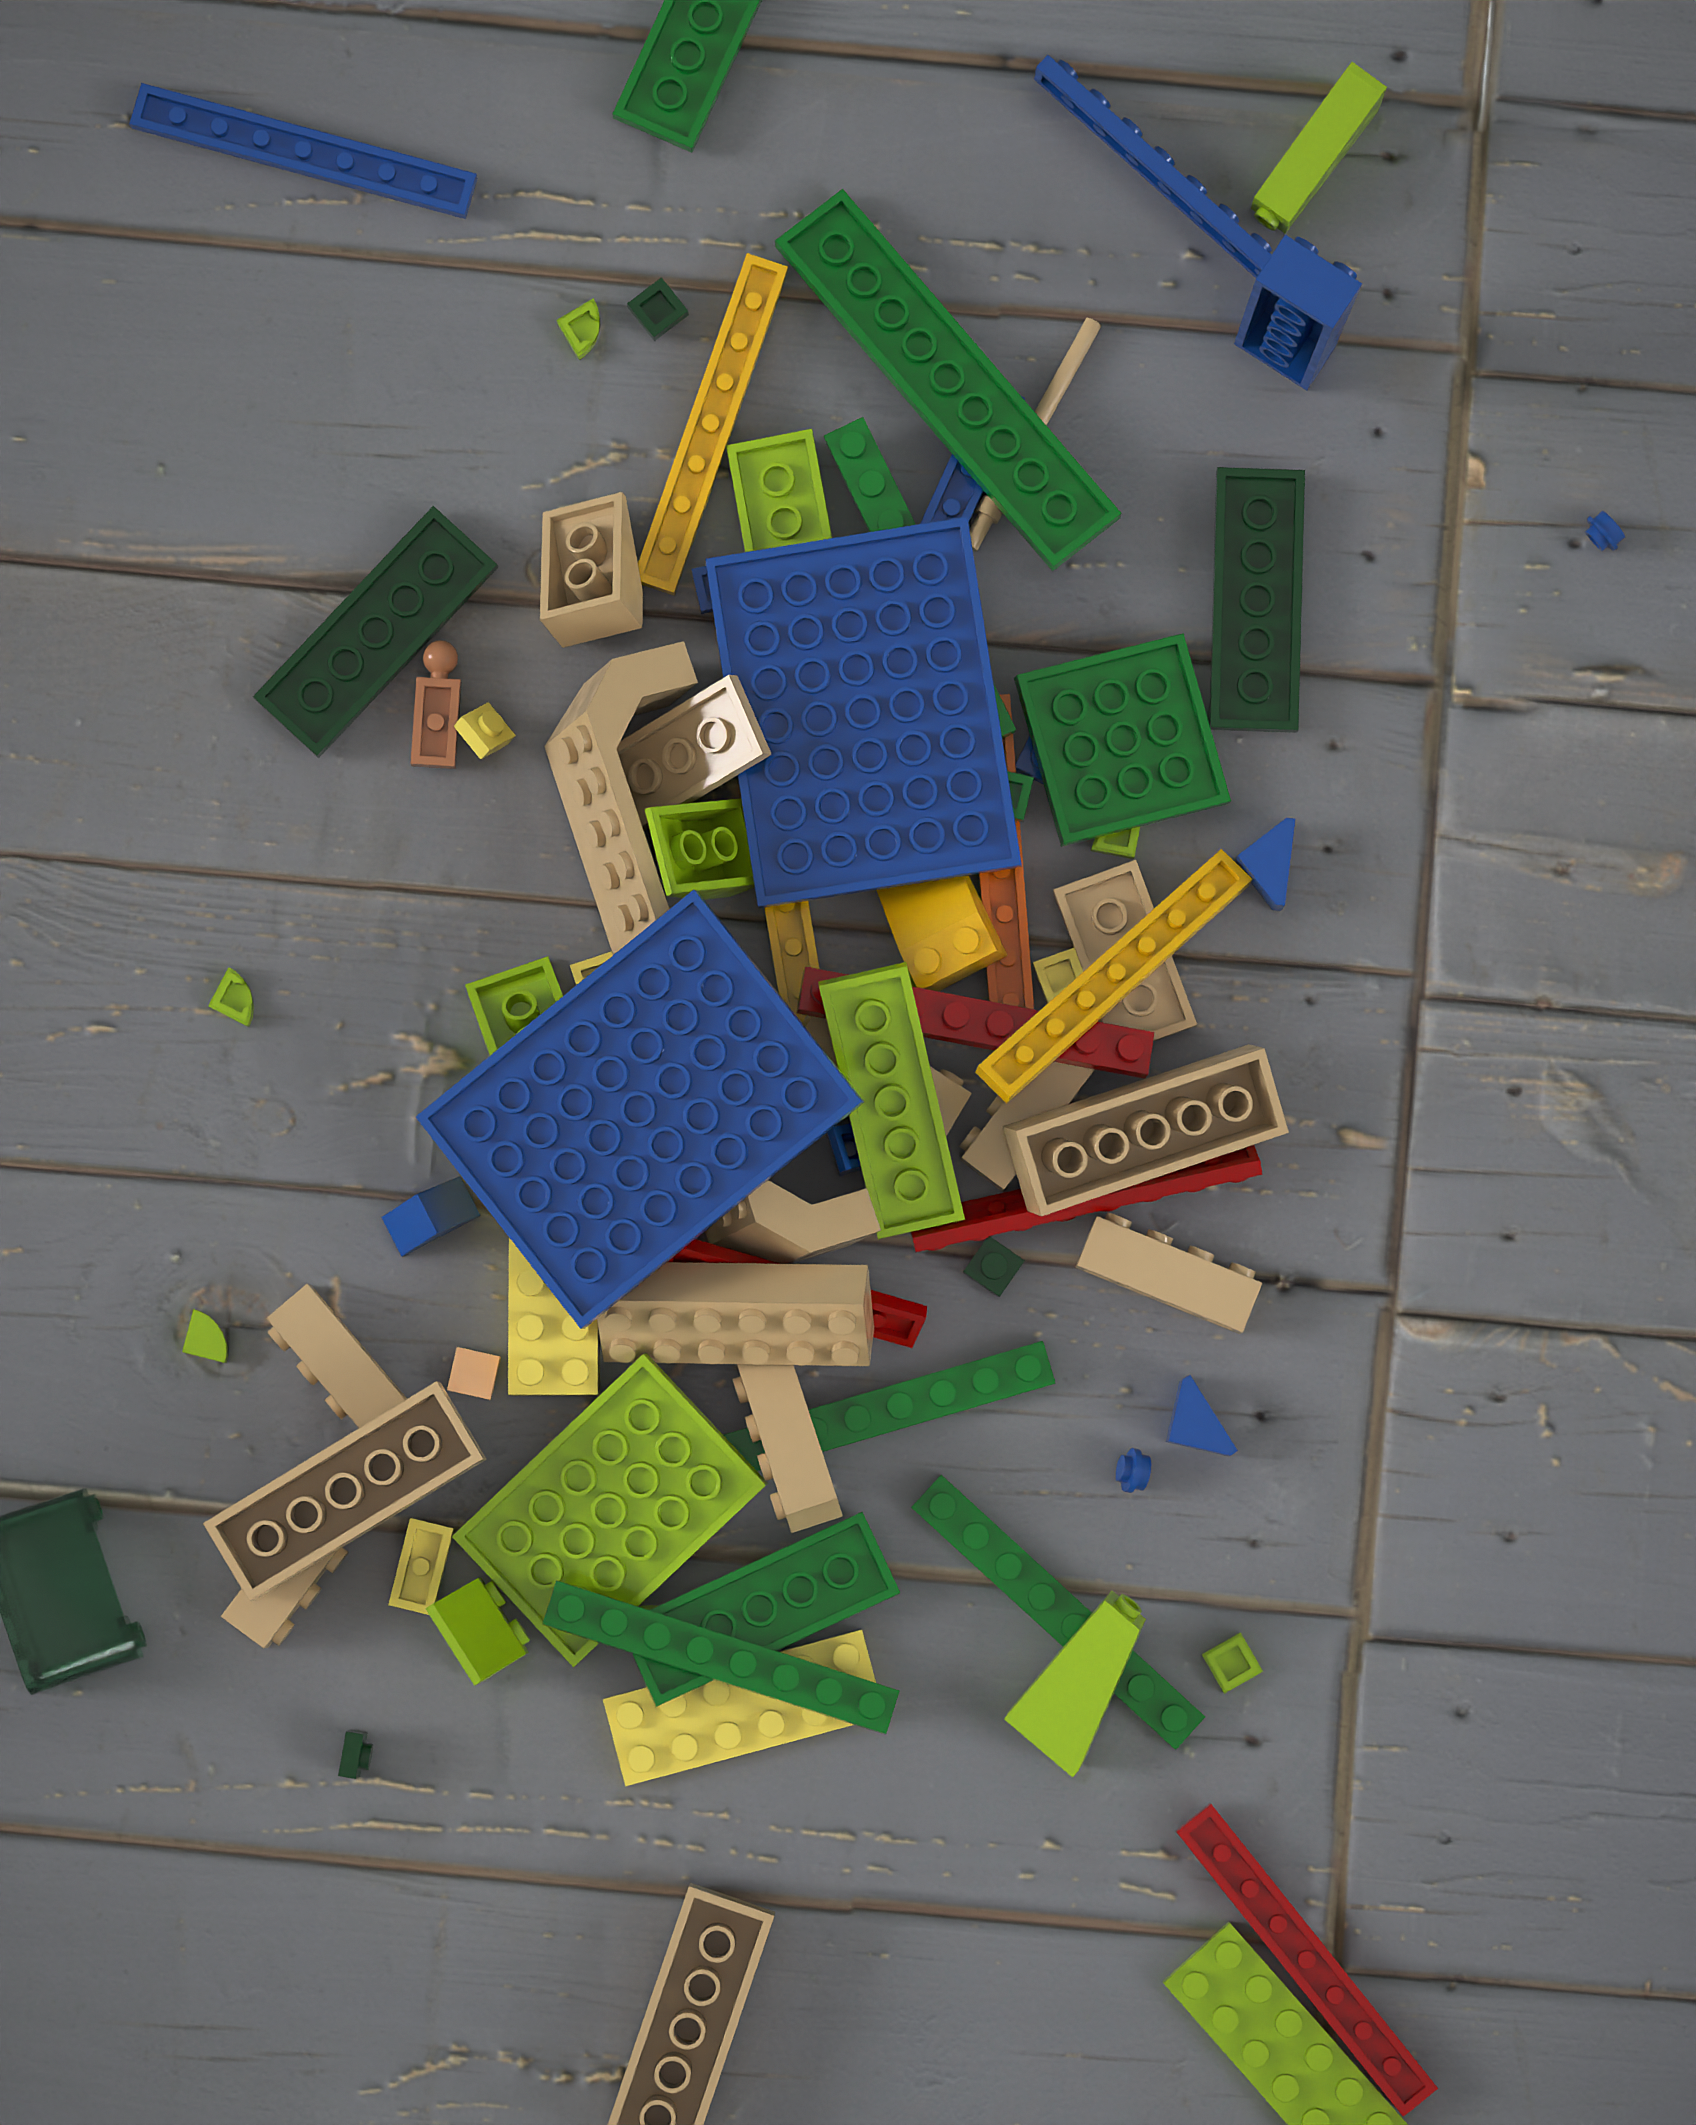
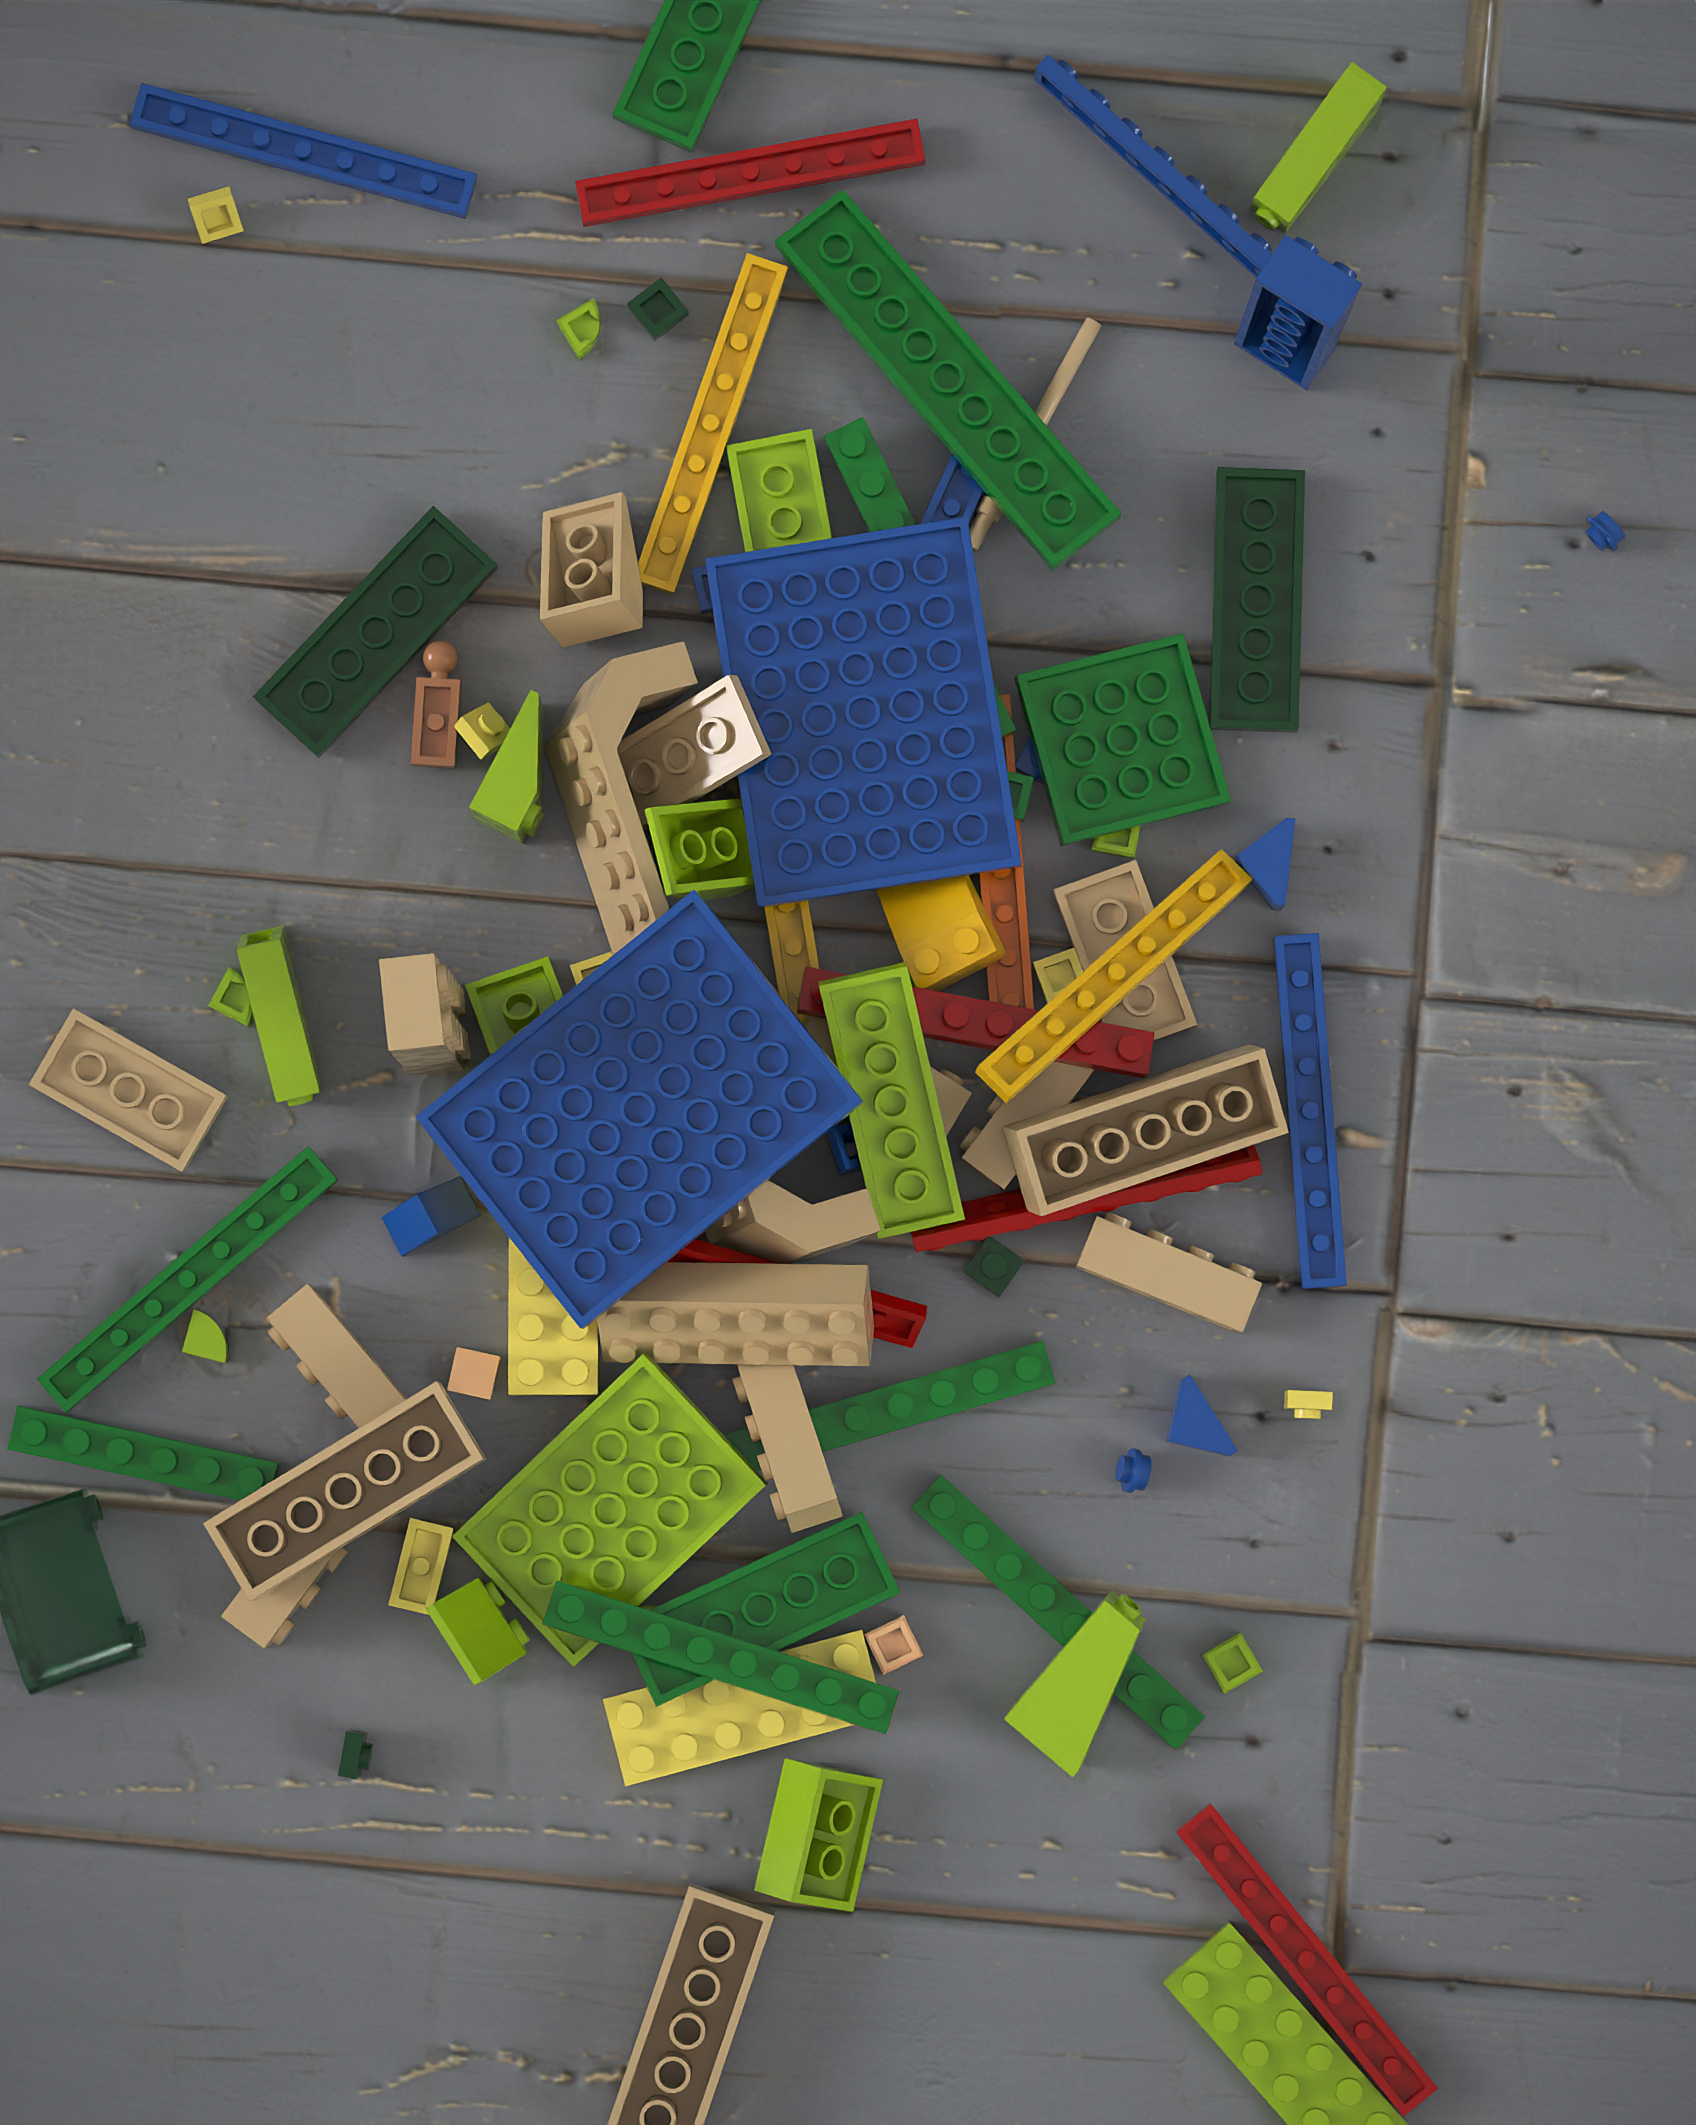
none -> green plate [7,1406,280,1500]
none -> tan plate [28,1008,228,1173]
none -> green plate [37,1146,339,1413]
none -> light yellow plate [188,186,244,244]
none -> lime slope [236,925,321,1106]
none -> tan brick [379,953,471,1076]
none -> lime slope [469,690,545,843]
none -> red plate [575,118,926,227]
none -> lime slope [754,1758,883,1912]
none -> light nougat tile [864,1615,923,1675]
none -> blue plate [1273,933,1347,1289]
none -> light yellow plate [1284,1390,1333,1419]

